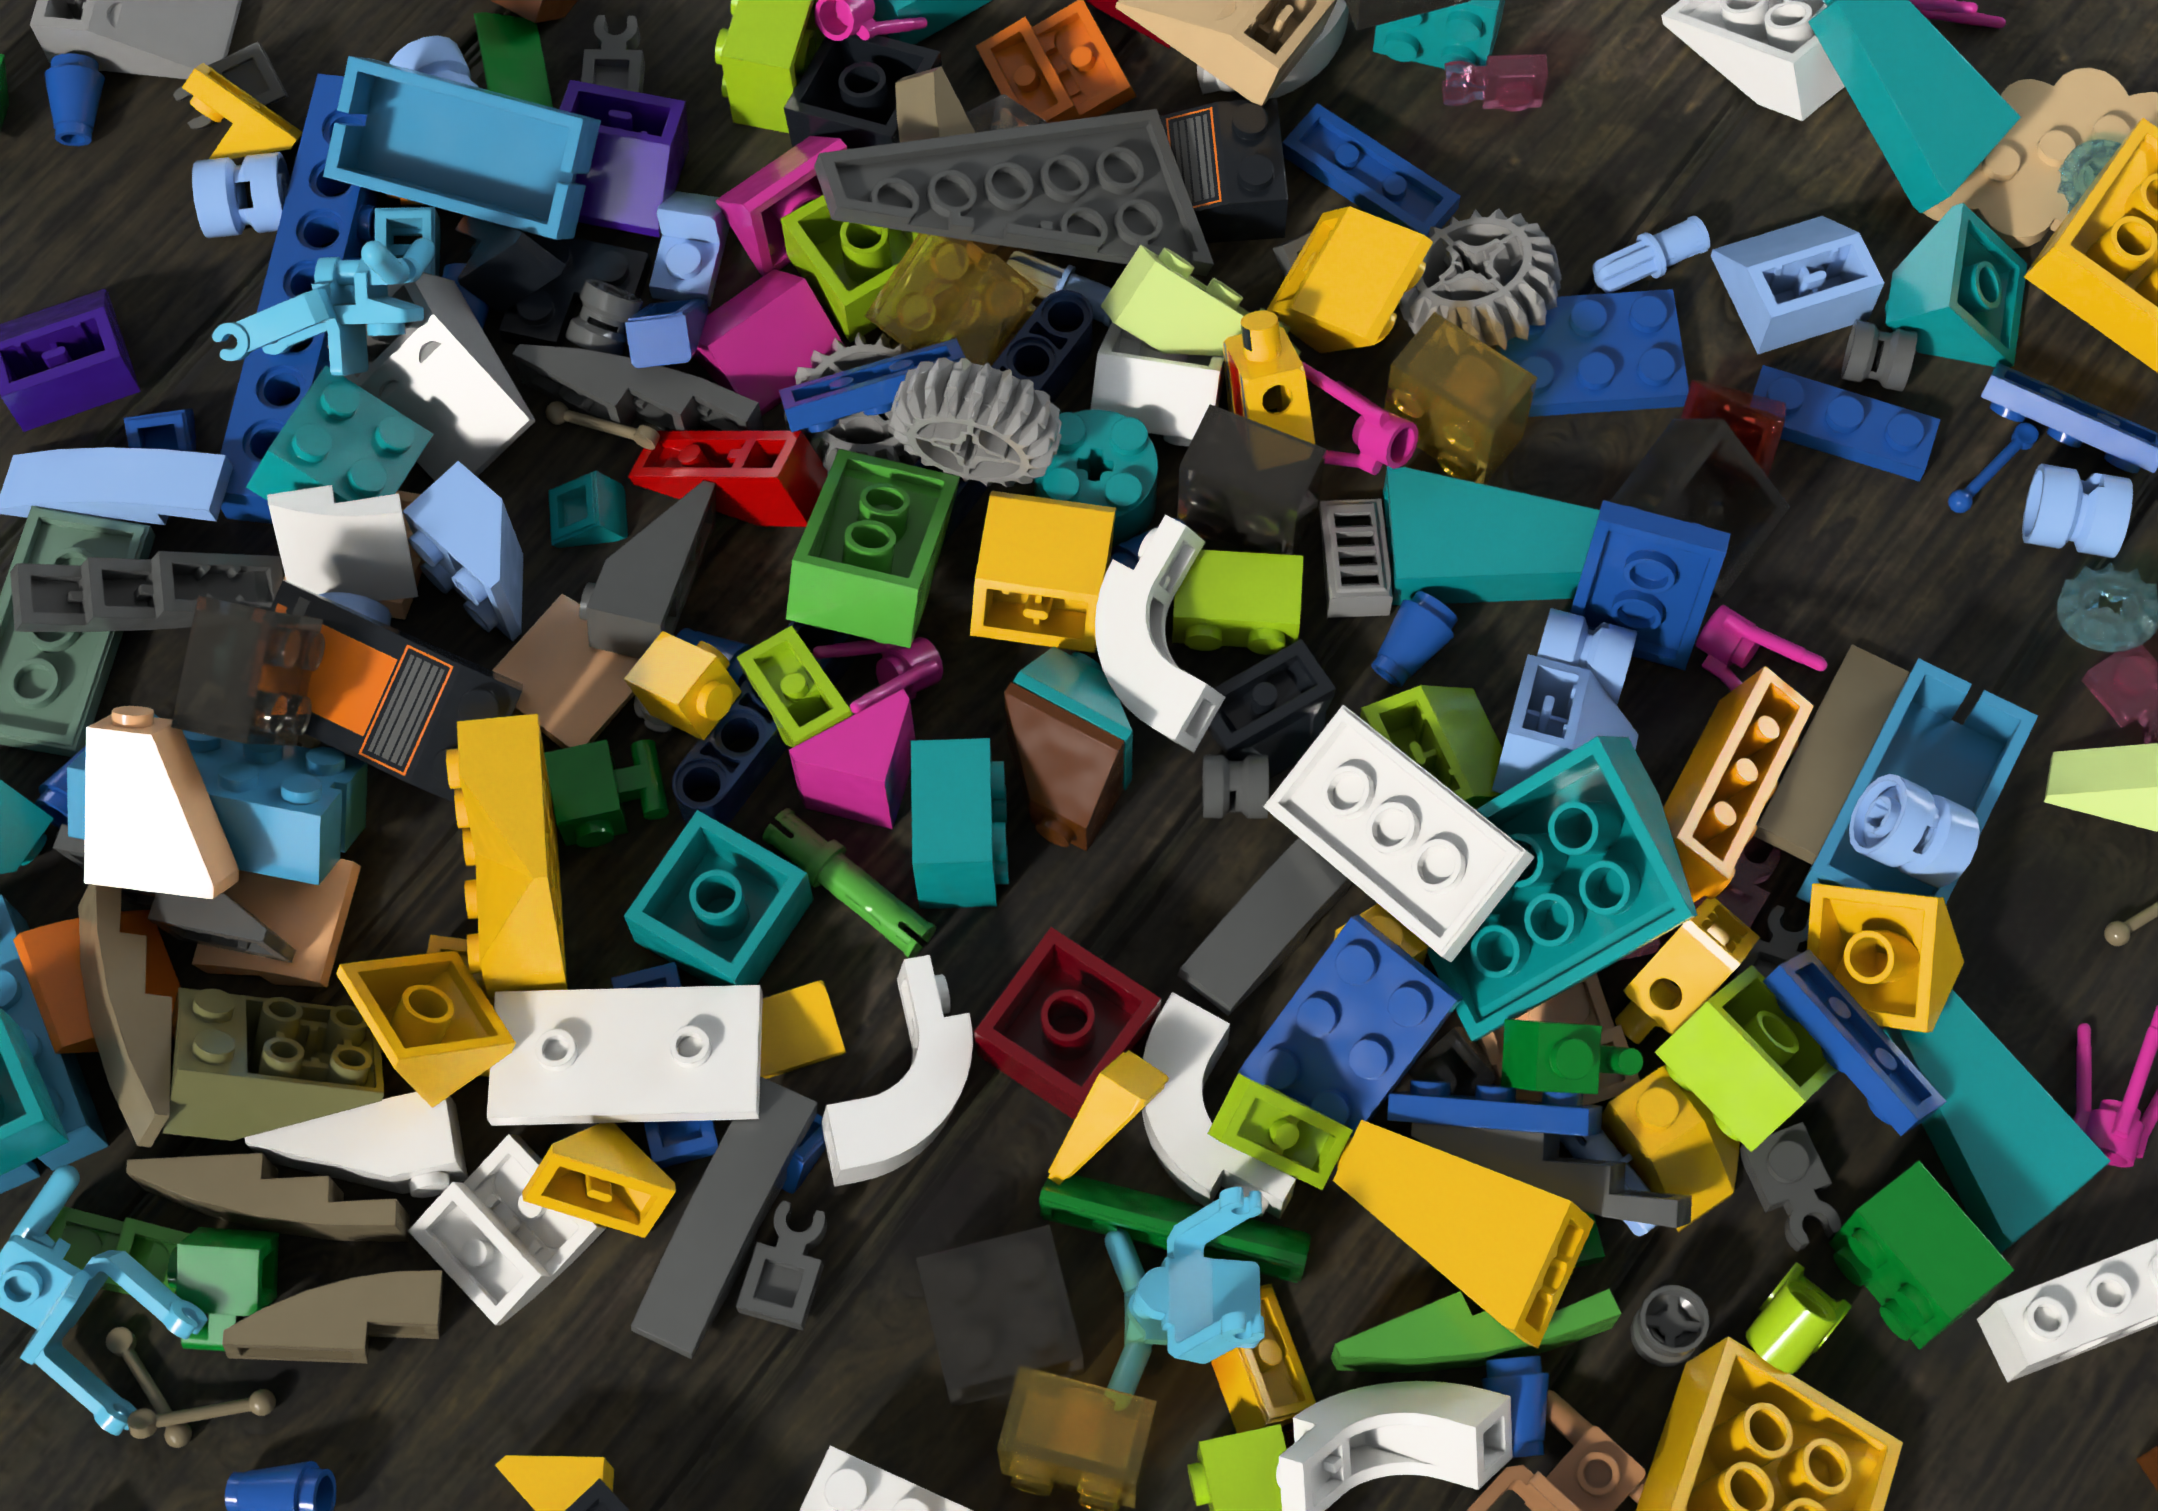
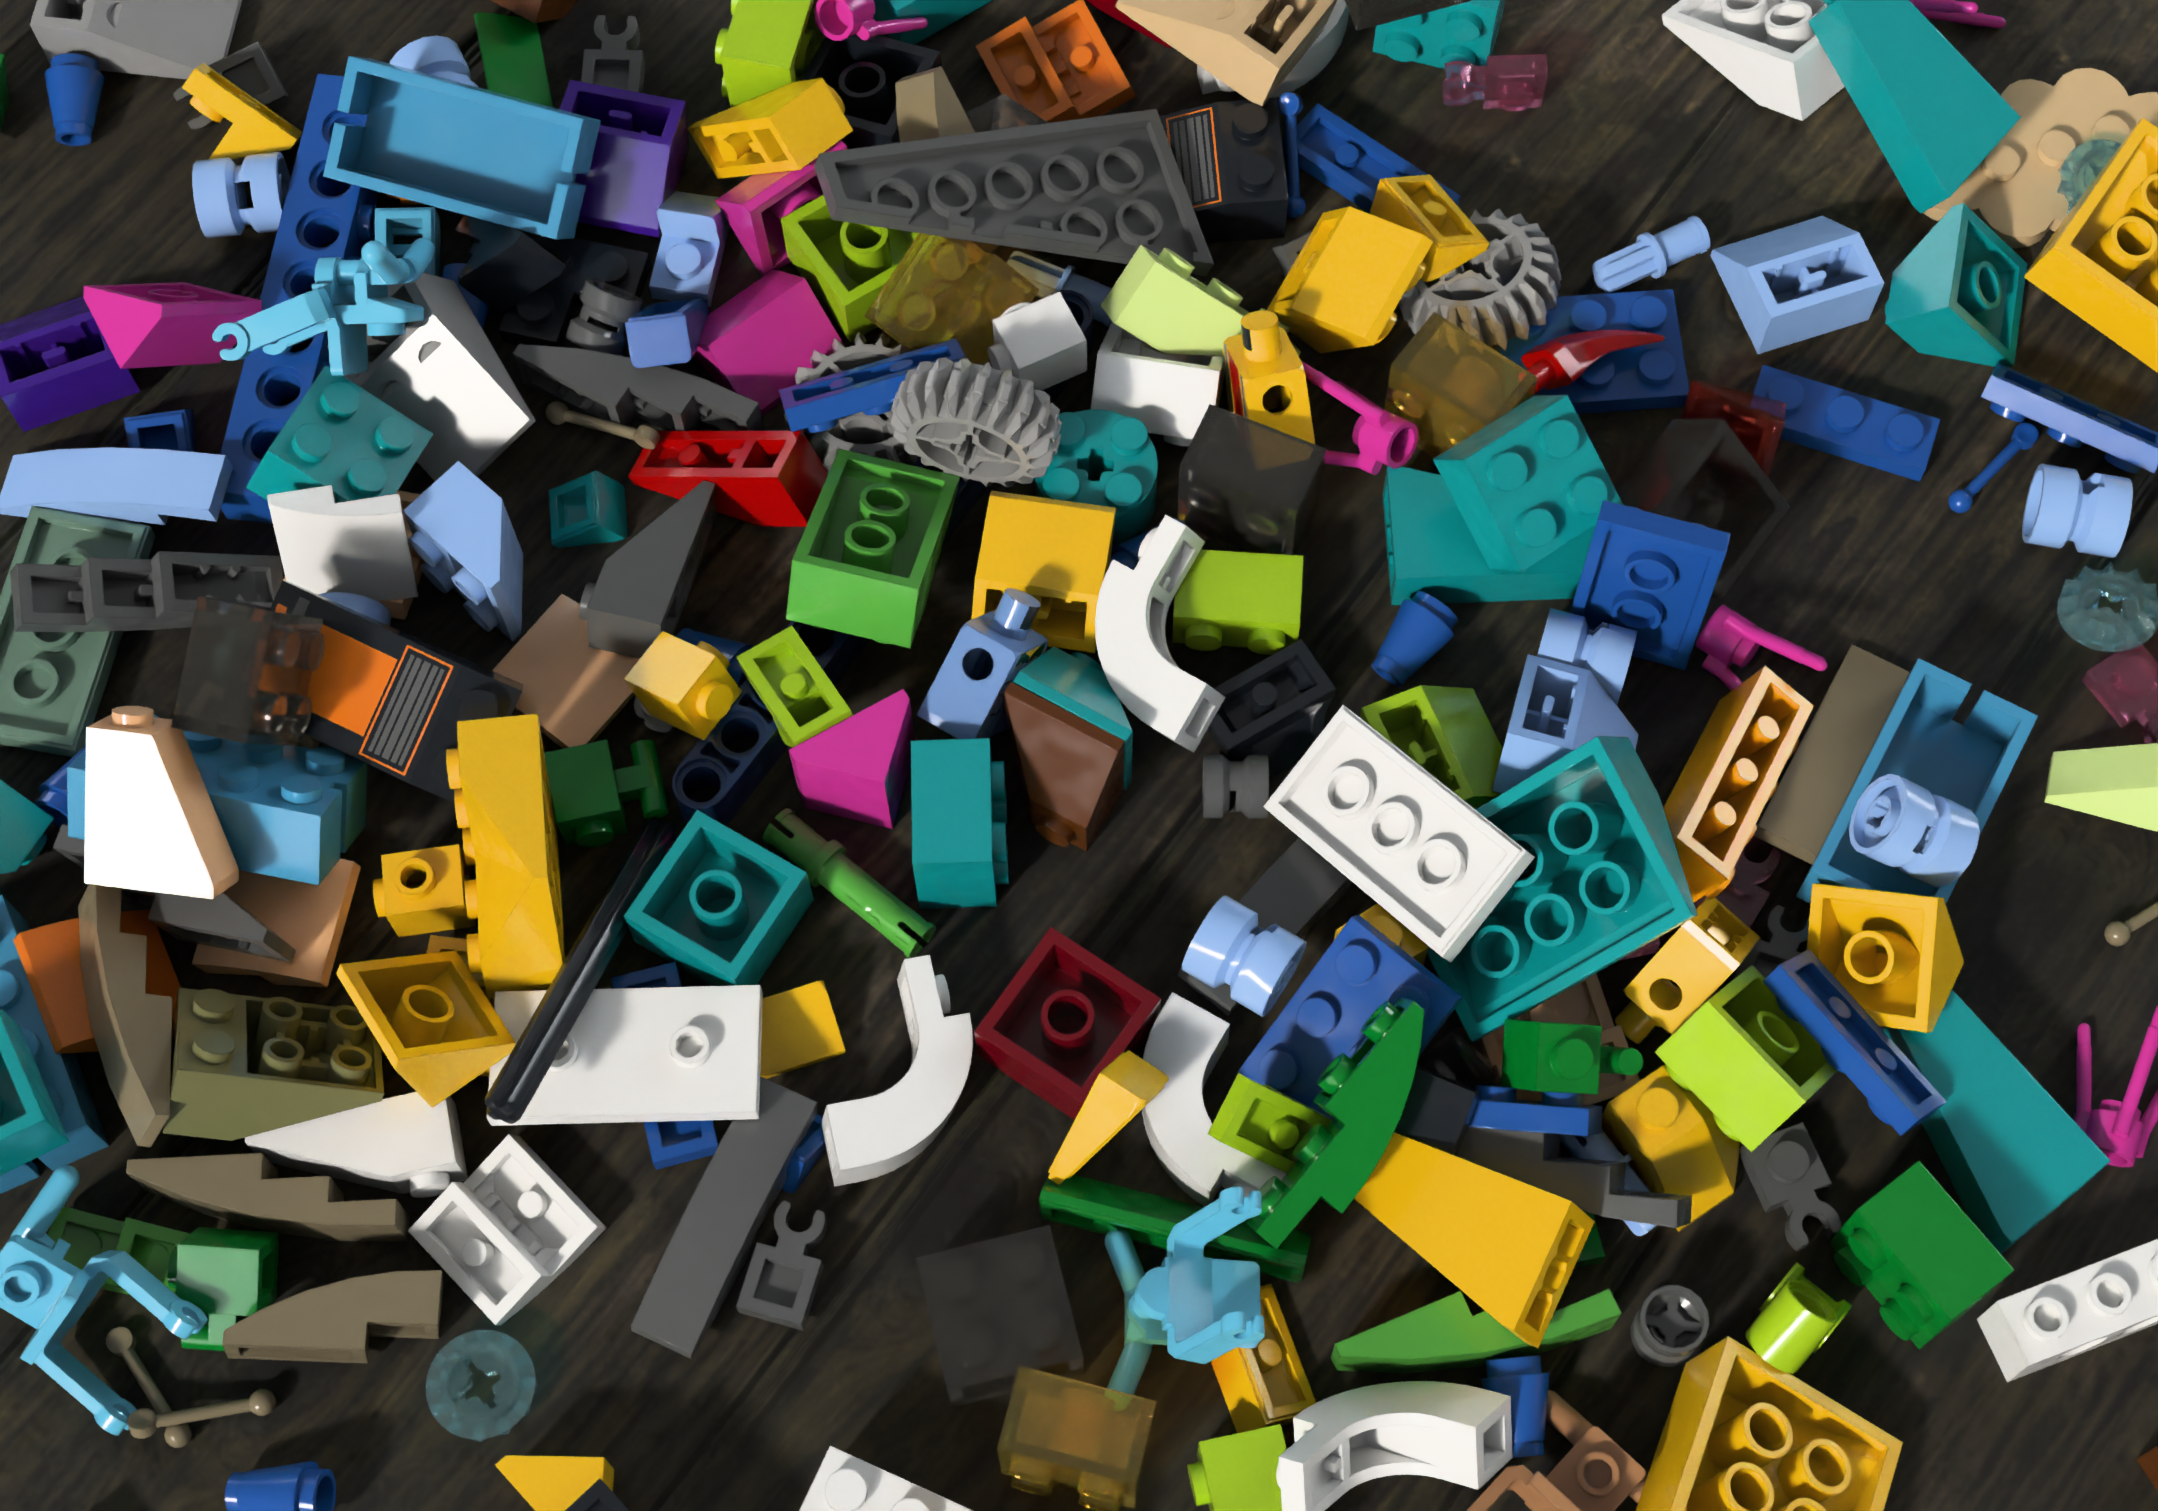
yellow slope [522,1123,676,1238] -> none
dark pink plant [813,637,943,714] -> none
light grey slope [1319,499,1393,618] -> none
dark grey wheel [1841,319,1917,392] -> none
none -> dark pink slope [83,282,262,369]
none -> yellow brick [373,844,476,937]
none -> clear light blue gear [426,1330,538,1442]
none -> black axle [485,817,677,1124]
none -> yellow slope [687,78,853,179]
none -> medium blue torso [917,588,1048,739]
none -> white brick [987,292,1087,391]
none -> light blue wheel [1182,895,1307,1017]
none -> green slope [1246,997,1424,1249]
none -> blue hinge [1277,92,1306,218]
none -> yellow slope [1370,174,1489,282]
none -> black tile [1394,1066,1481,1156]
none -> teal brick [1433,395,1623,572]
none -> red bar [1518,330,1665,395]

